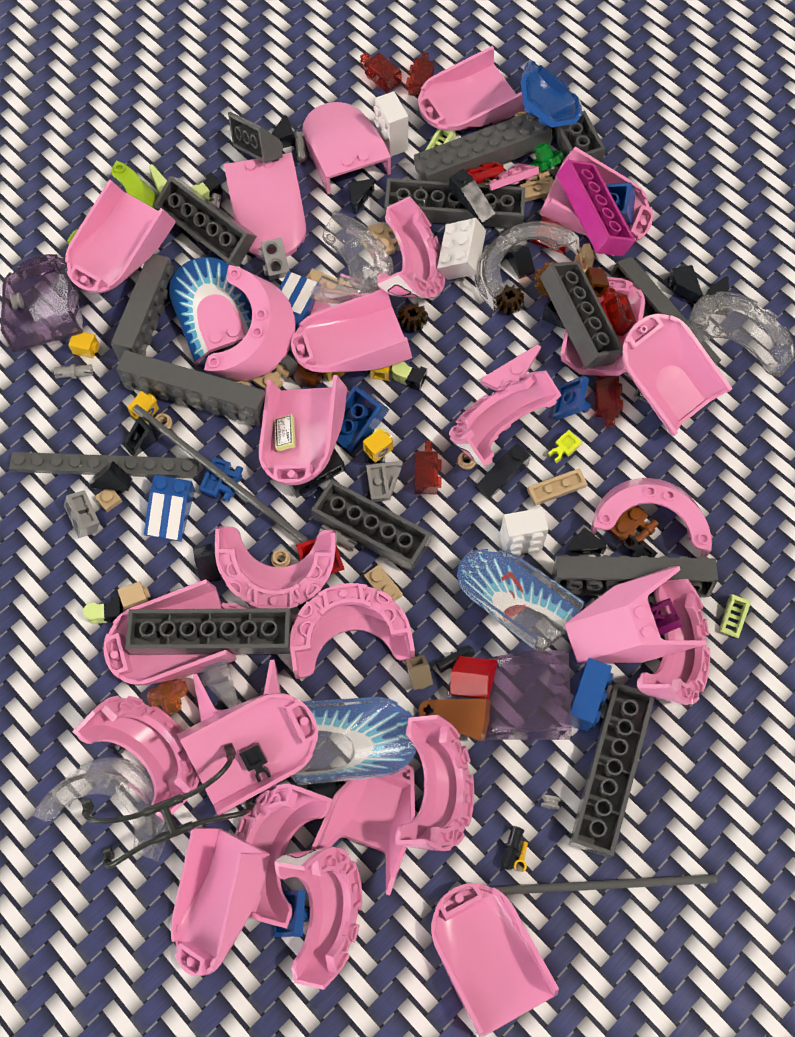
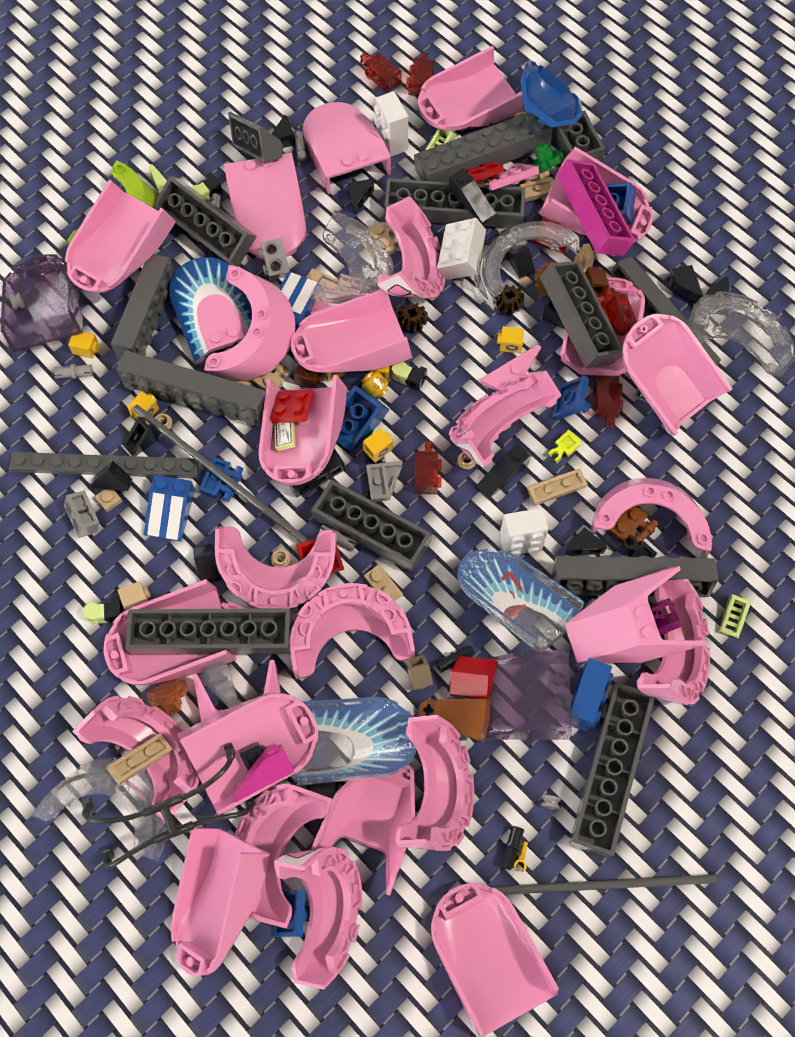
none -> tan plate [107,733,172,785]
none -> dark pink slope [233,744,294,802]
none -> red plate [270,389,315,423]
none -> yellow head [361,371,388,398]
none -> yellow brick [497,326,524,353]

